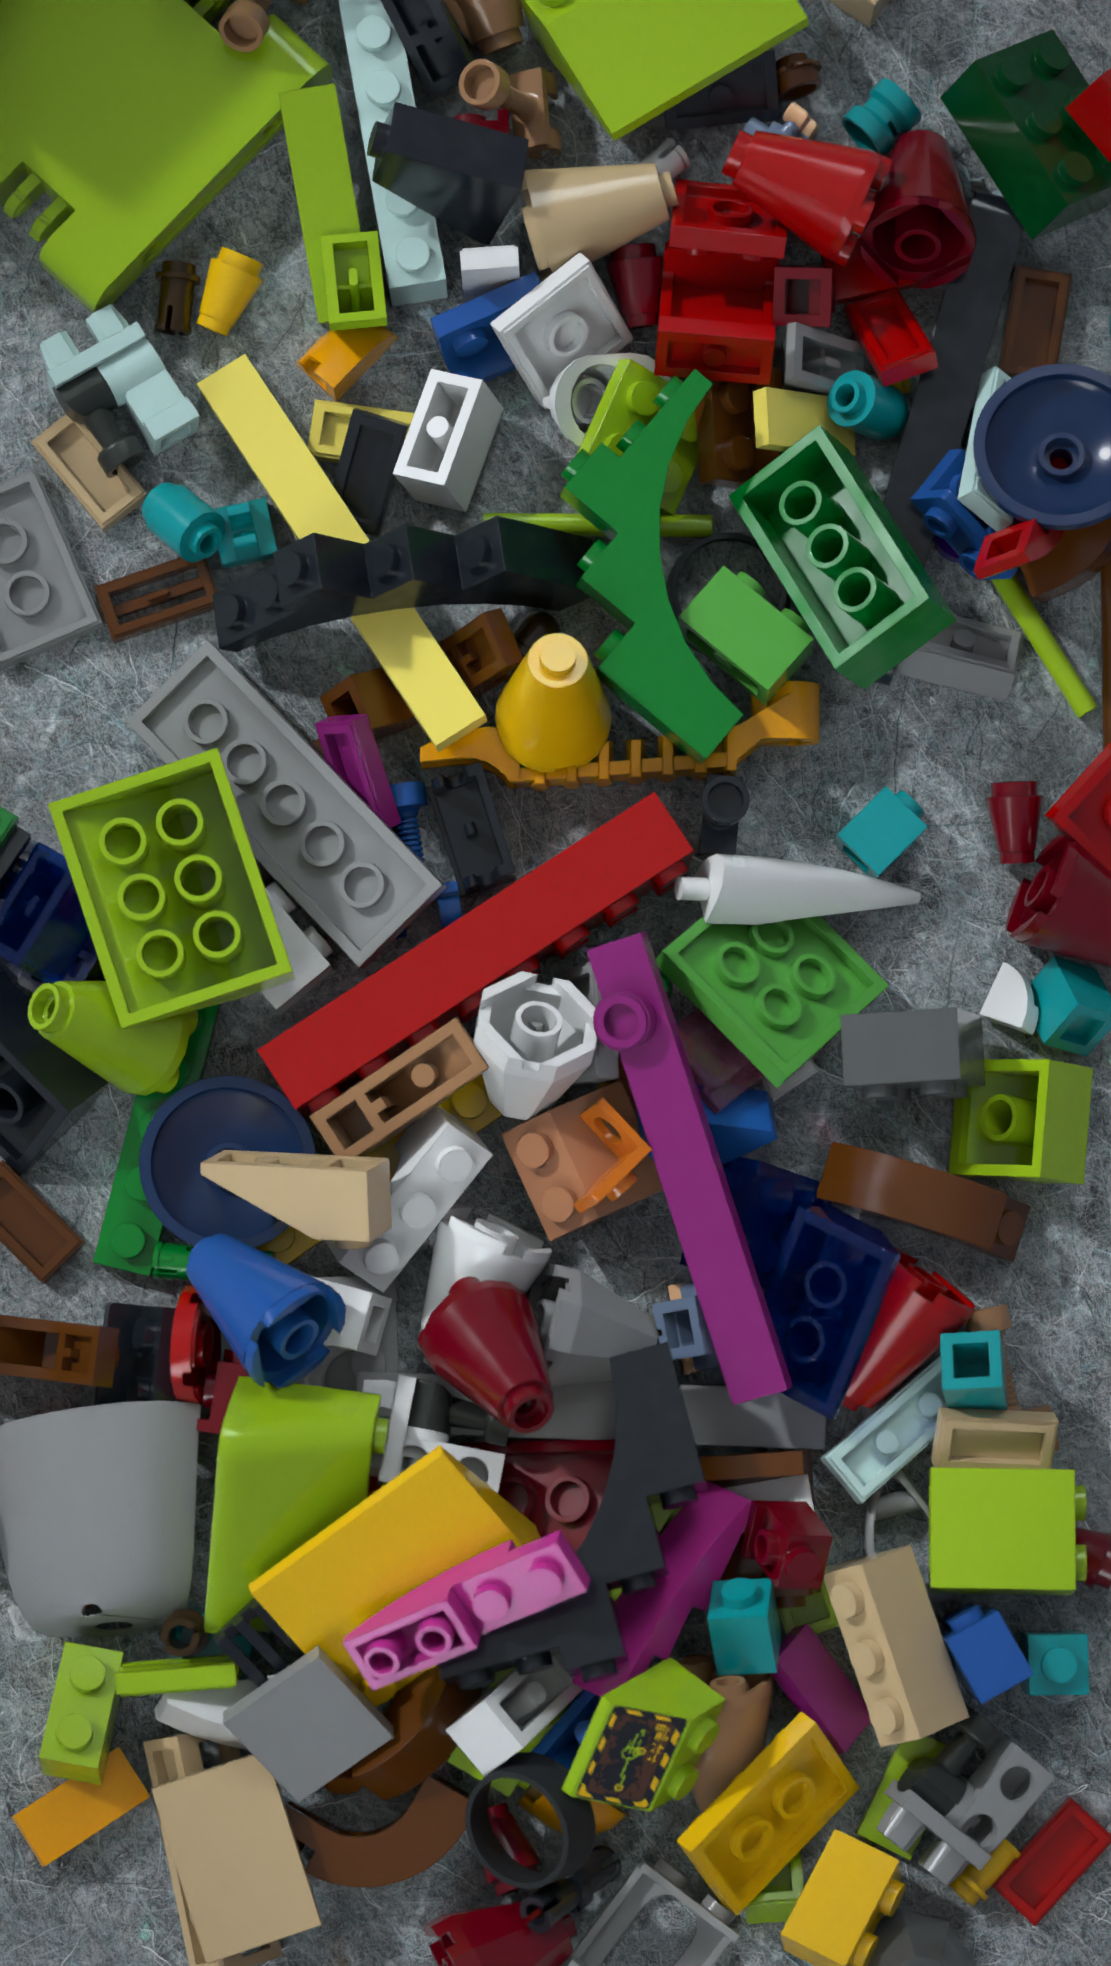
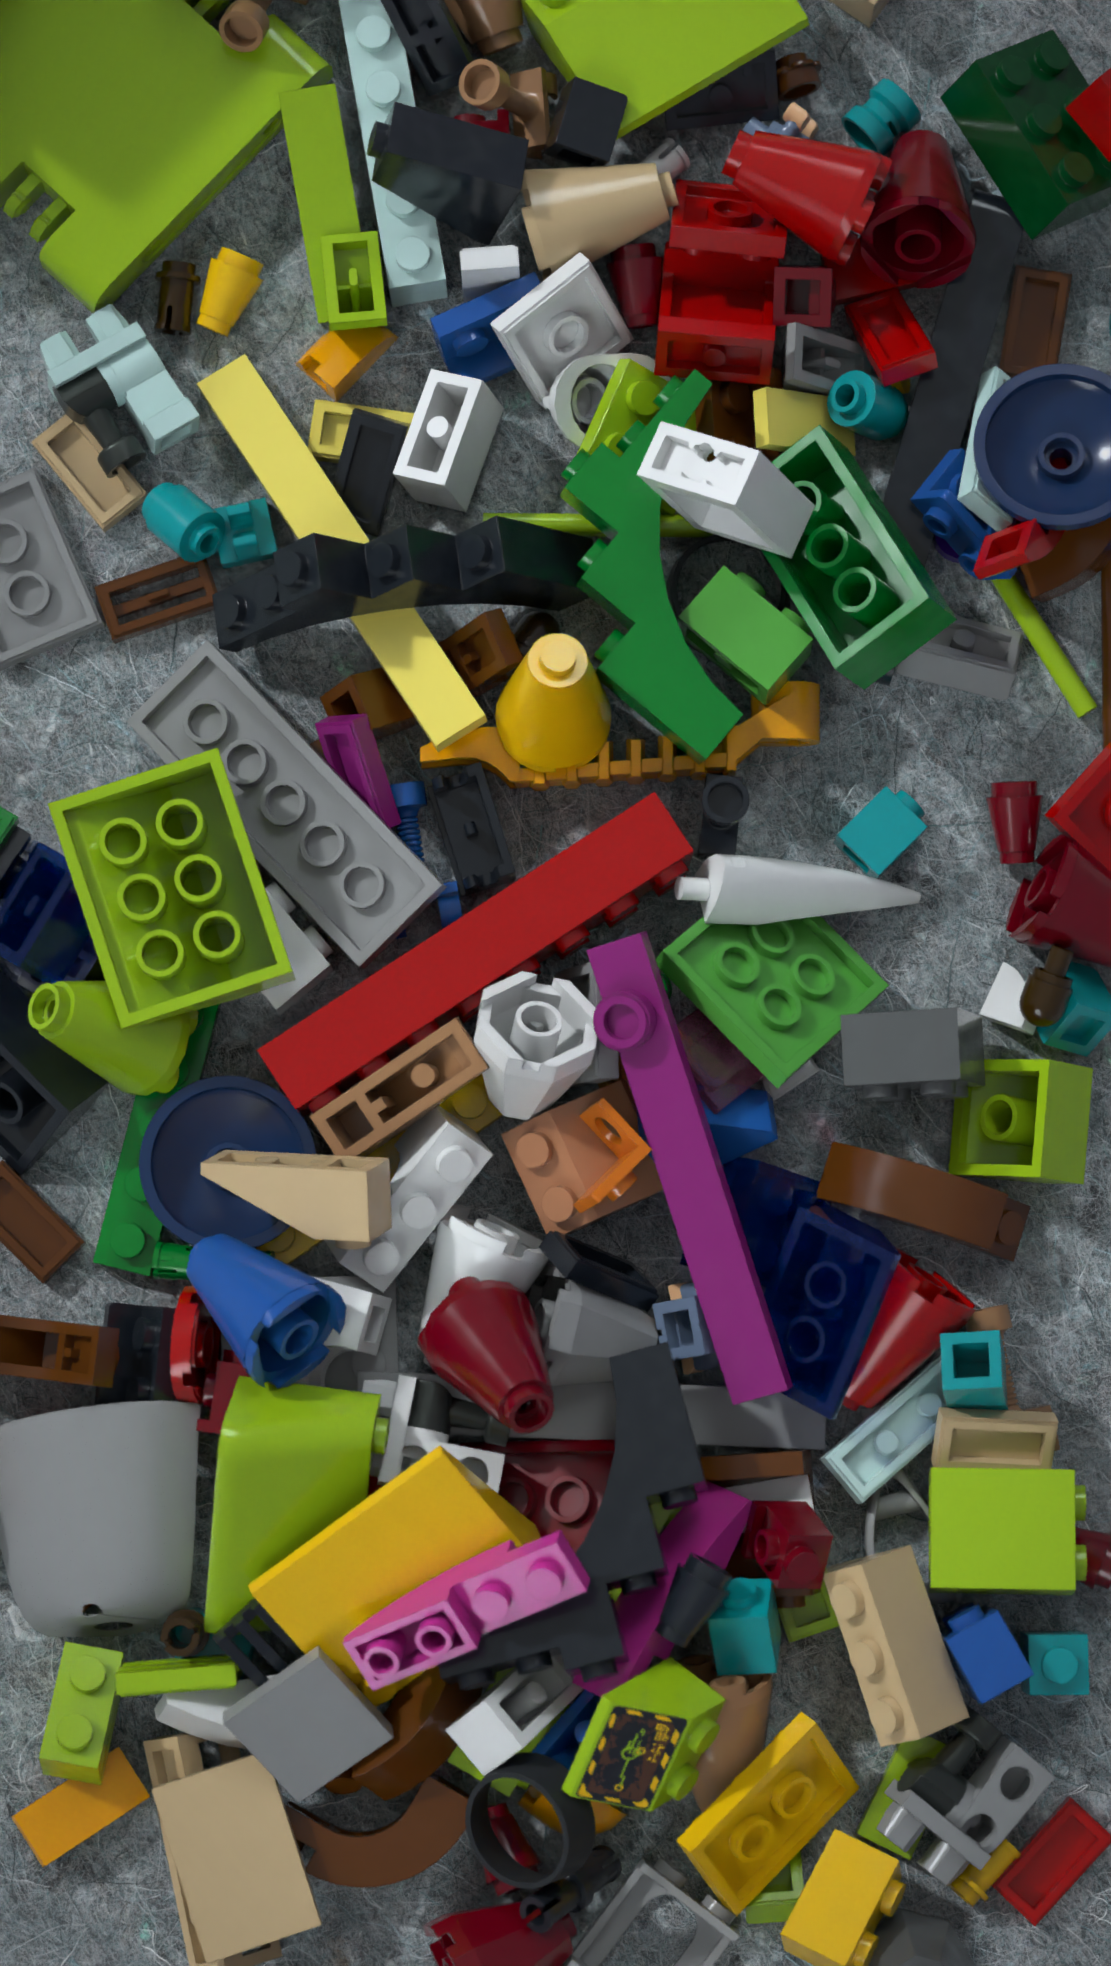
magenta tile [771,1623,871,1755] -> none
none -> black tile [539,1231,659,1312]
none -> black panel [543,77,628,167]
none -> white window [637,421,815,558]
none -> black cone [655,1553,733,1648]
none -> dark brown cylinder [1019,945,1074,1027]

